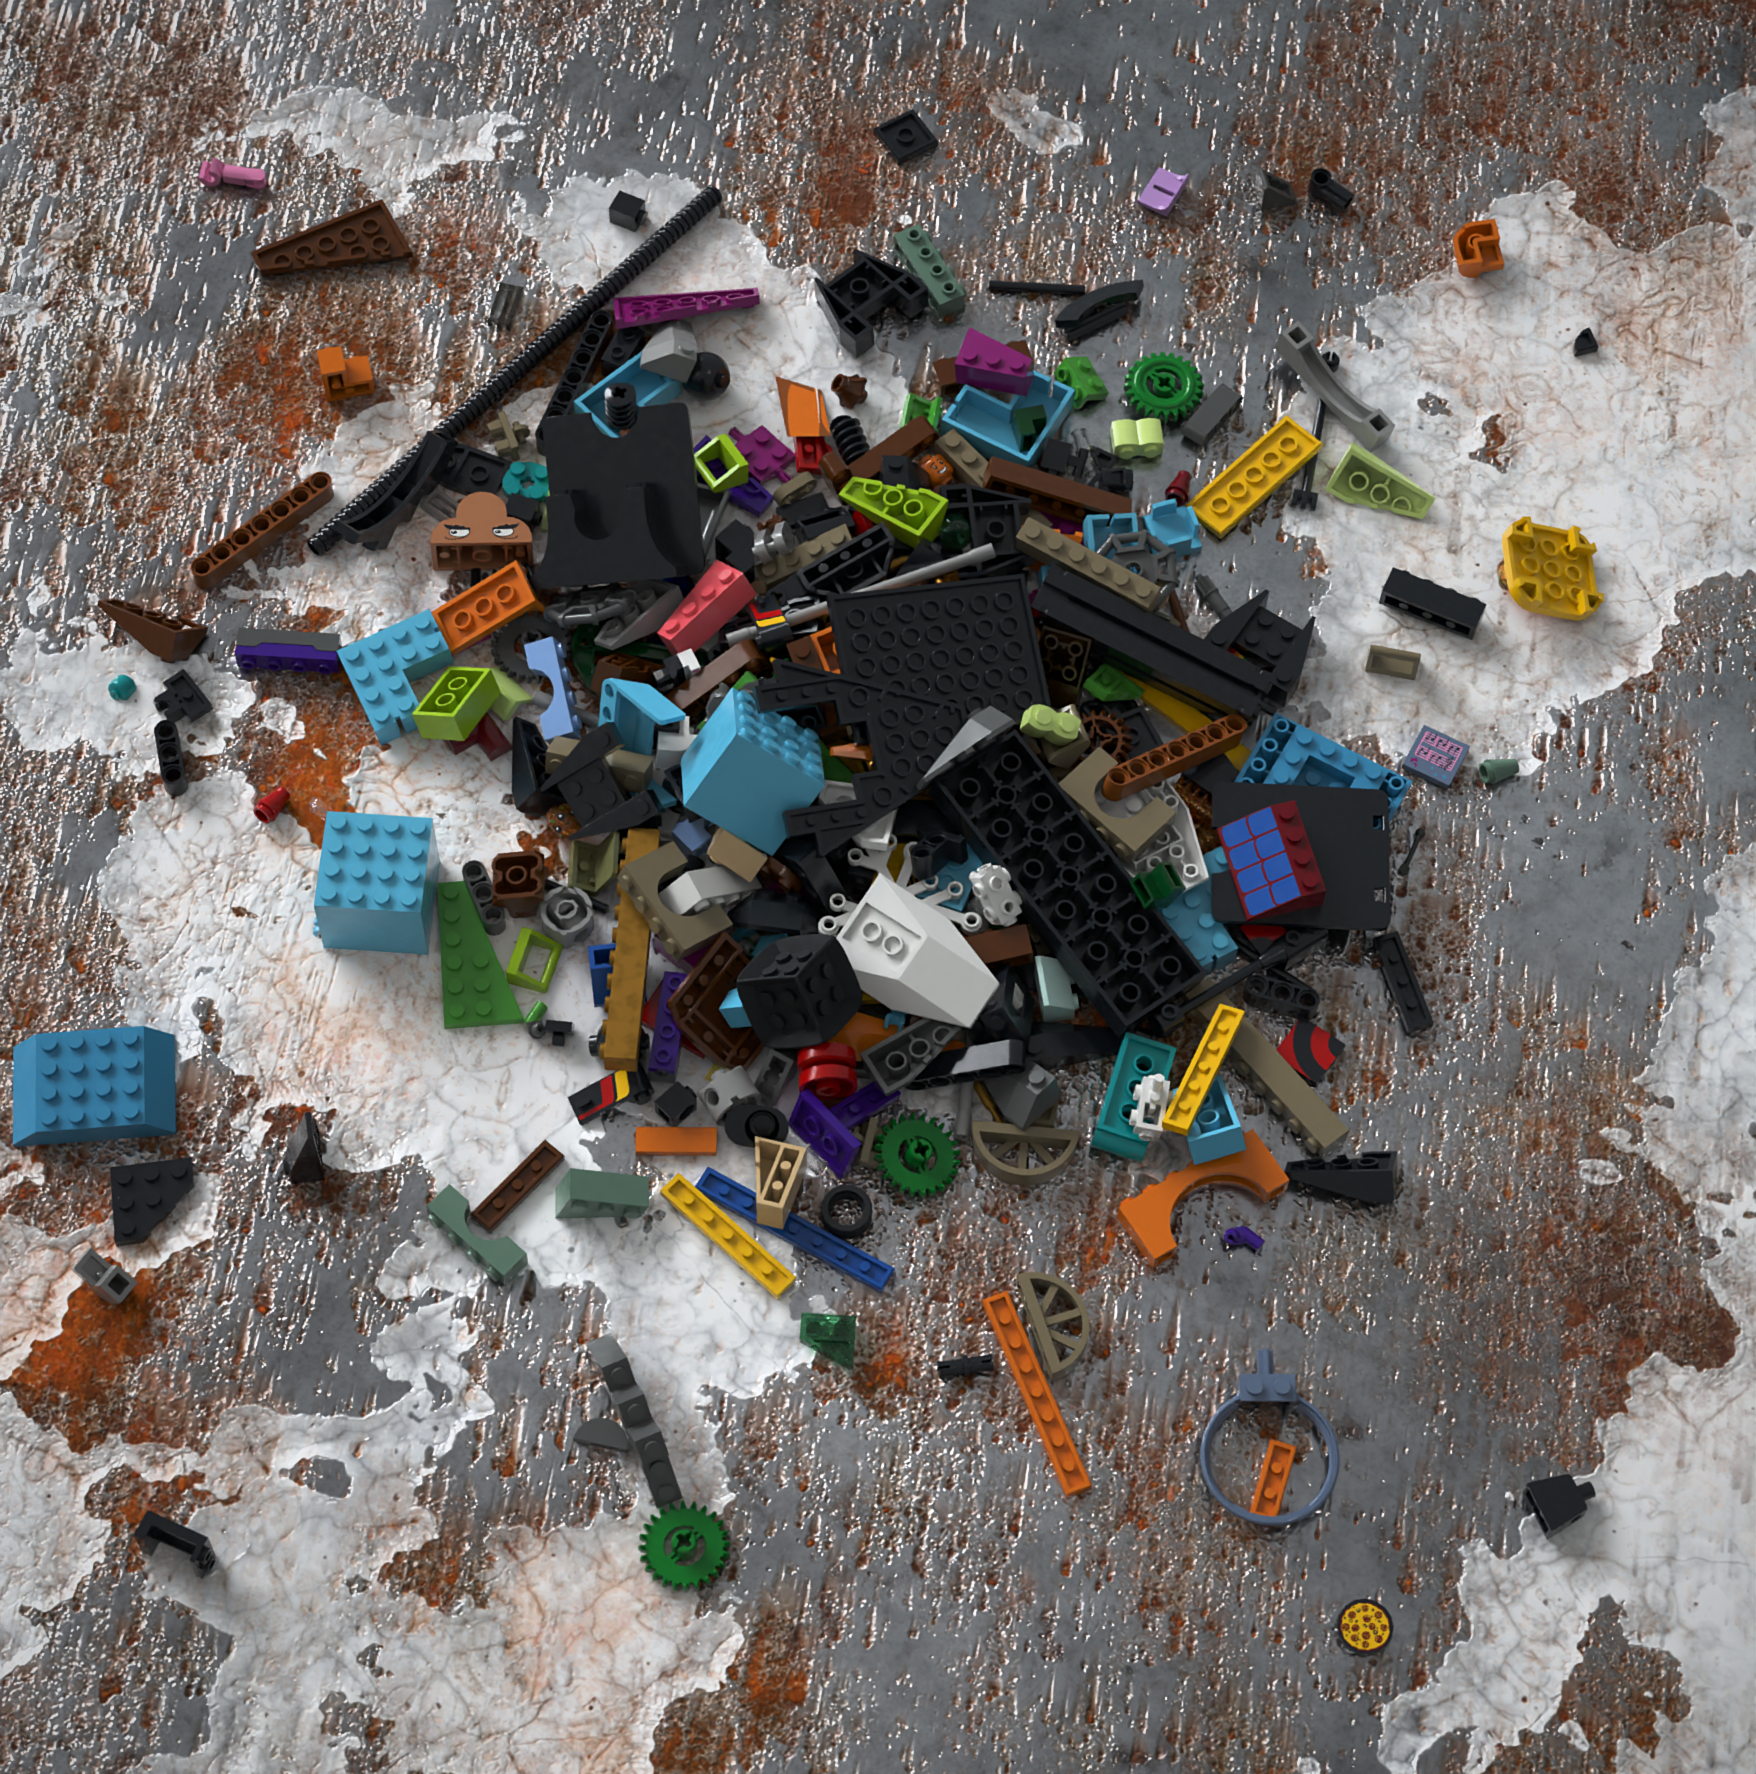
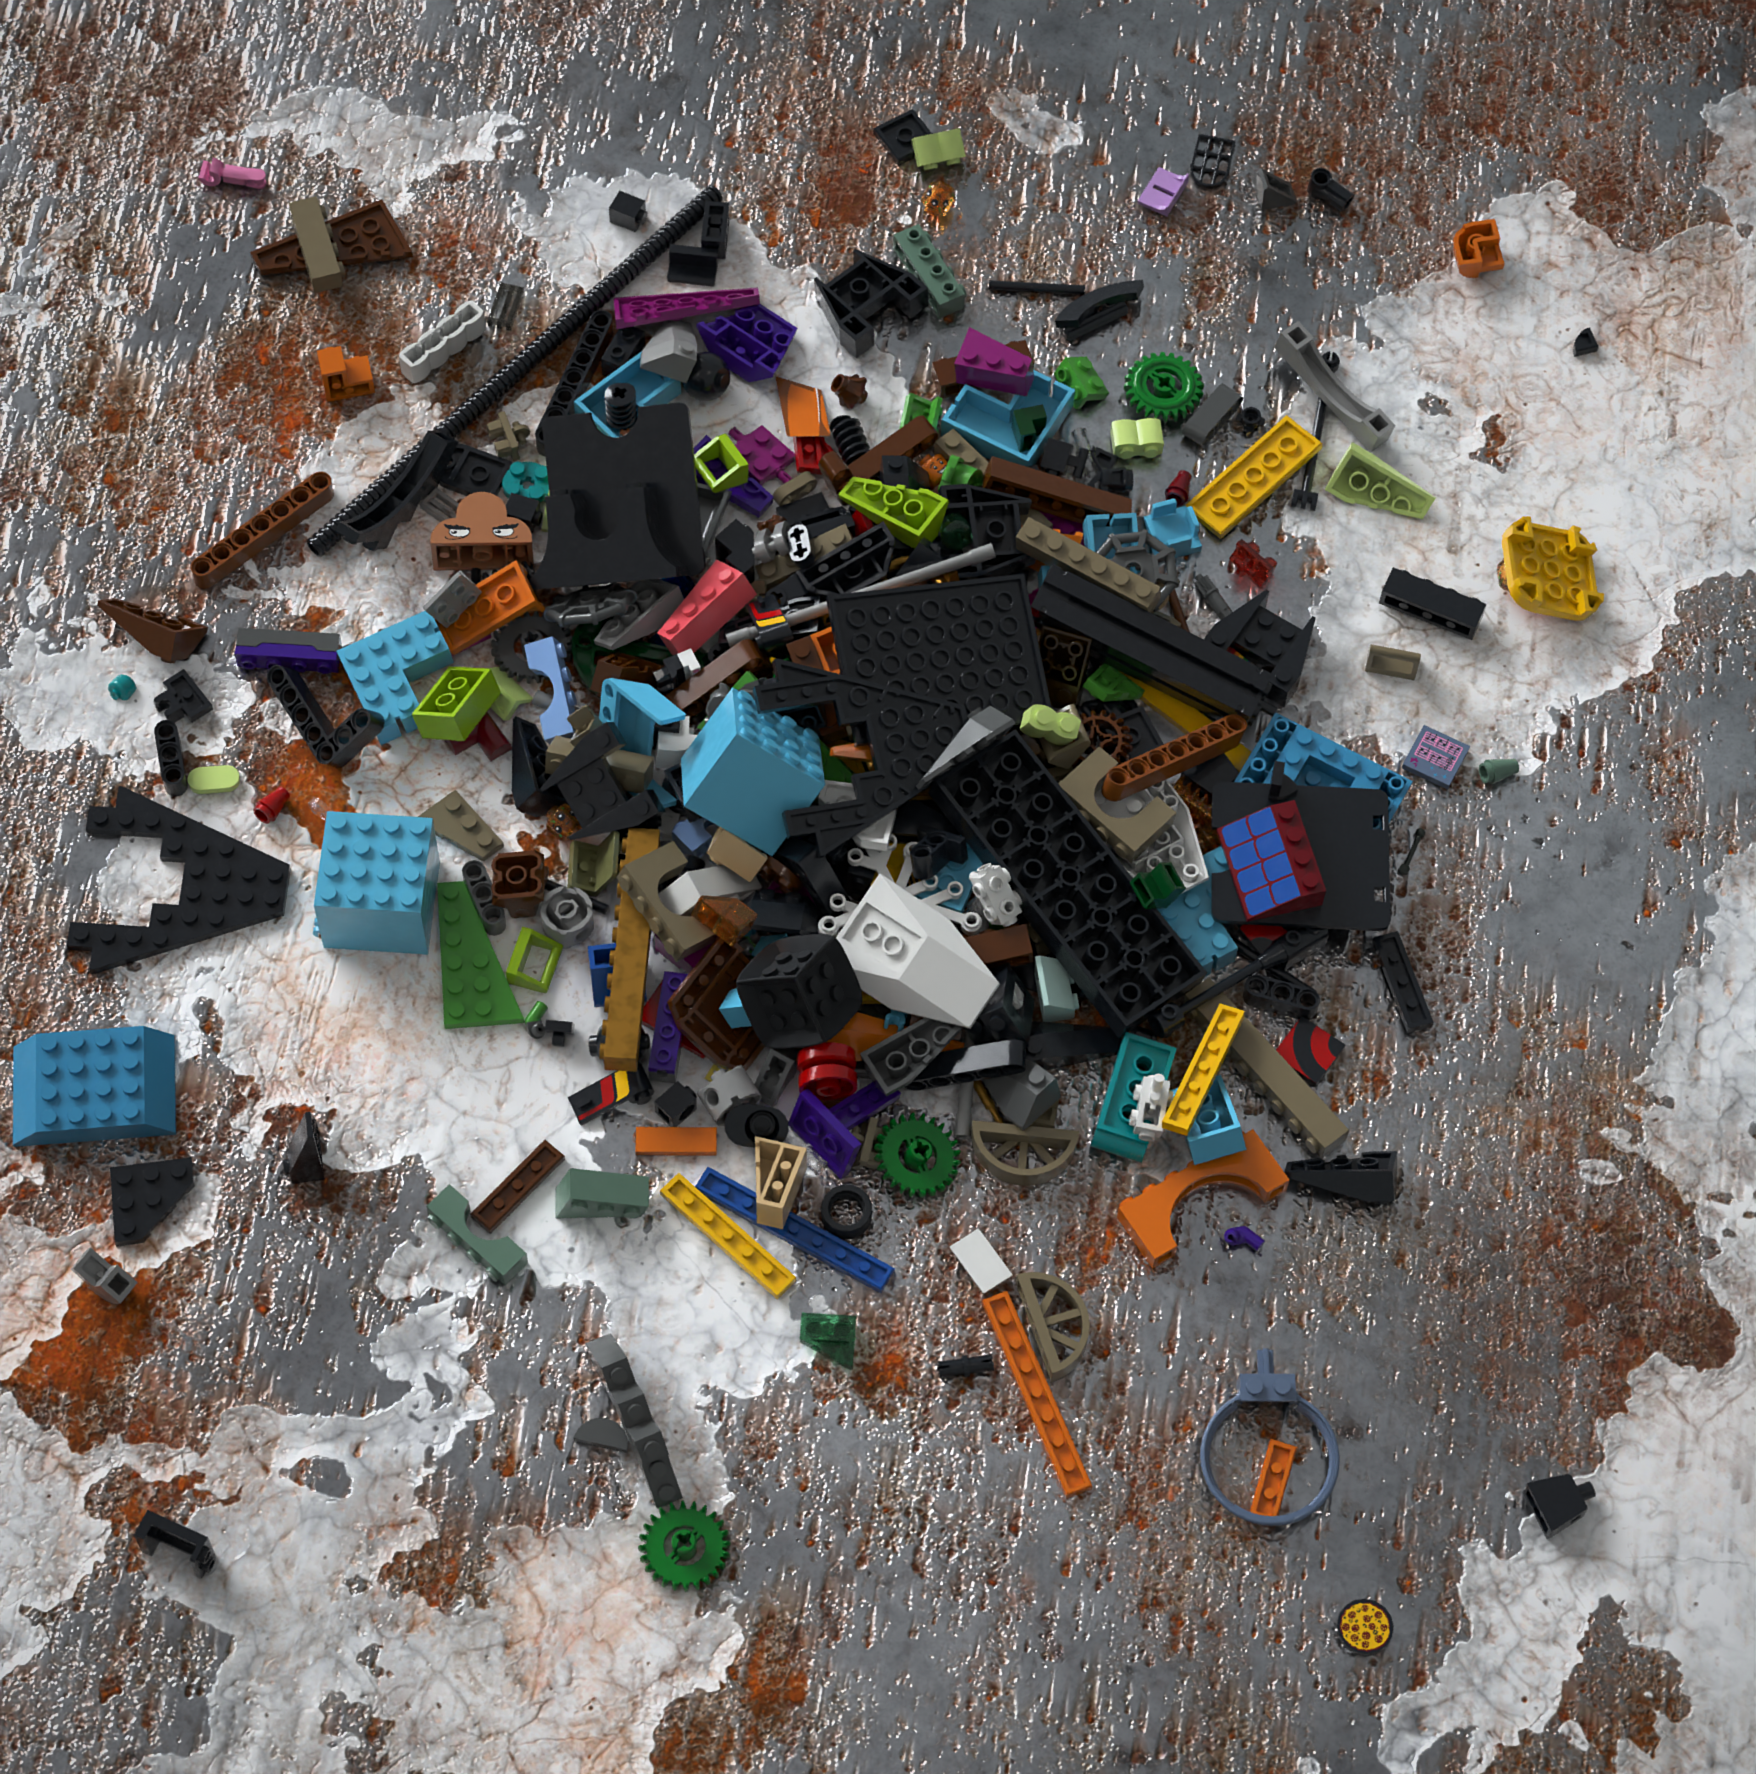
none -> black wing [66,786,291,974]
none -> yellowish green tile [187,765,240,794]
none -> black beam [267,665,385,768]
none -> dark tan brick [288,196,345,293]
none -> white brick [399,301,486,383]
none -> dark tan wing [418,790,504,862]
none -> light grey bracket [423,570,482,628]
none -> dark tan bracket [567,705,603,747]
none -> black panel [667,244,718,287]
none -> clear orange slope [691,895,758,947]
none -> dark purple wedge [696,304,798,383]
none -> black brick [701,201,730,259]
none -> black beam [787,524,816,569]
none -> yellowish green brick [912,128,966,171]
none -> clear orange head [921,180,956,217]
none -> bright green piece [938,455,983,492]
none -> white piece [949,1228,1013,1294]
none -> black window [1190,134,1236,189]
none -> clear red hips [1229,539,1277,587]
none -> black plate [1236,407,1265,433]
none -> black tile [1268,761,1298,800]

